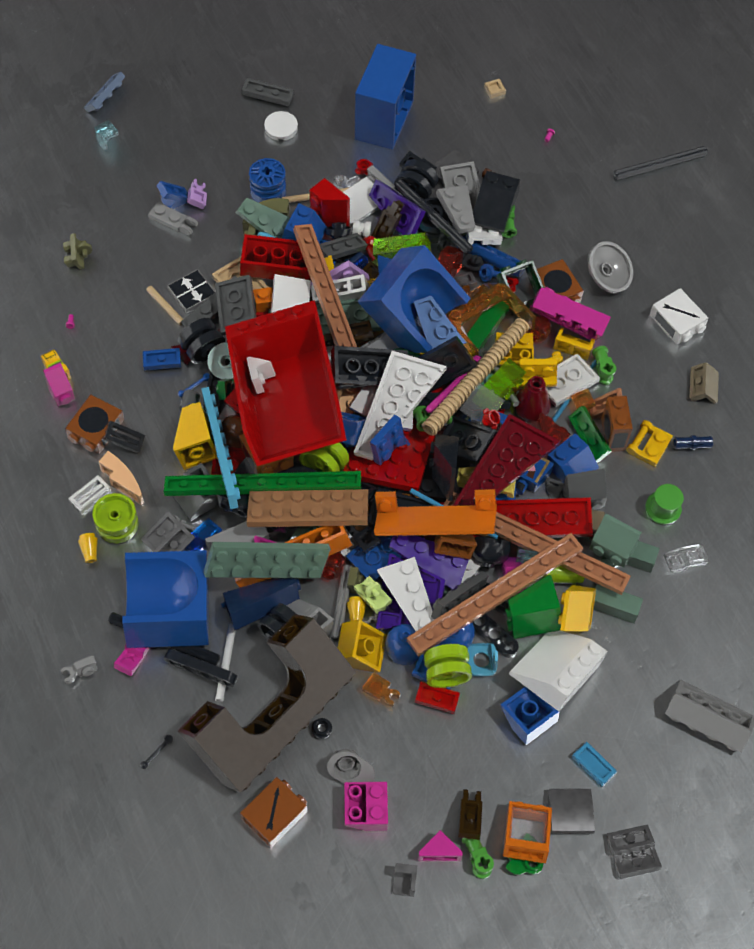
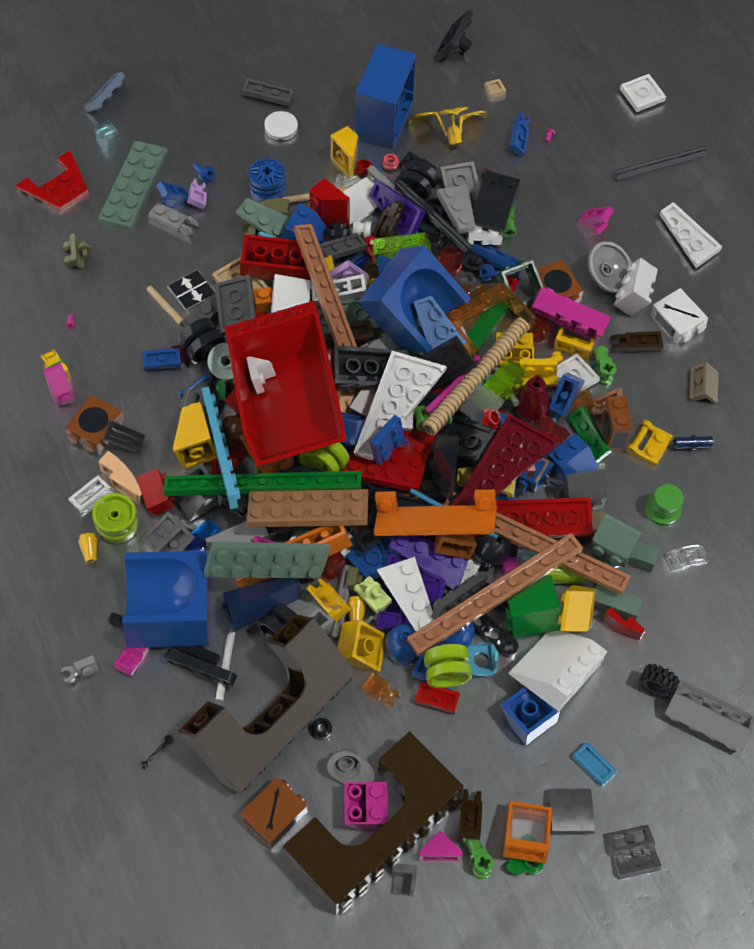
none -> red wing [15,150,89,212]
none -> sand green plate [98,140,168,231]
none -> red brick [136,468,175,517]
none -> blue plate [193,162,215,183]
none -> dark brown arch [282,731,464,915]
none -> yellow hinge [306,579,351,622]
none -> yellow slope [331,126,358,180]
none -> coral plate [382,154,399,170]
none -> yellow plant [408,107,487,145]
none -> black plate [433,9,474,61]
none -> blue plate [509,112,530,157]
none -> blue slope [548,372,585,416]
none -> dark pink slope [577,206,614,234]
none -> red slope [603,607,646,641]
none -> dark brown hinge [610,331,664,353]
none -> white wedge [614,258,658,316]
none -> white plate [620,74,666,112]
none -> black tyre [639,664,680,698]
none -> white wing [660,202,722,268]

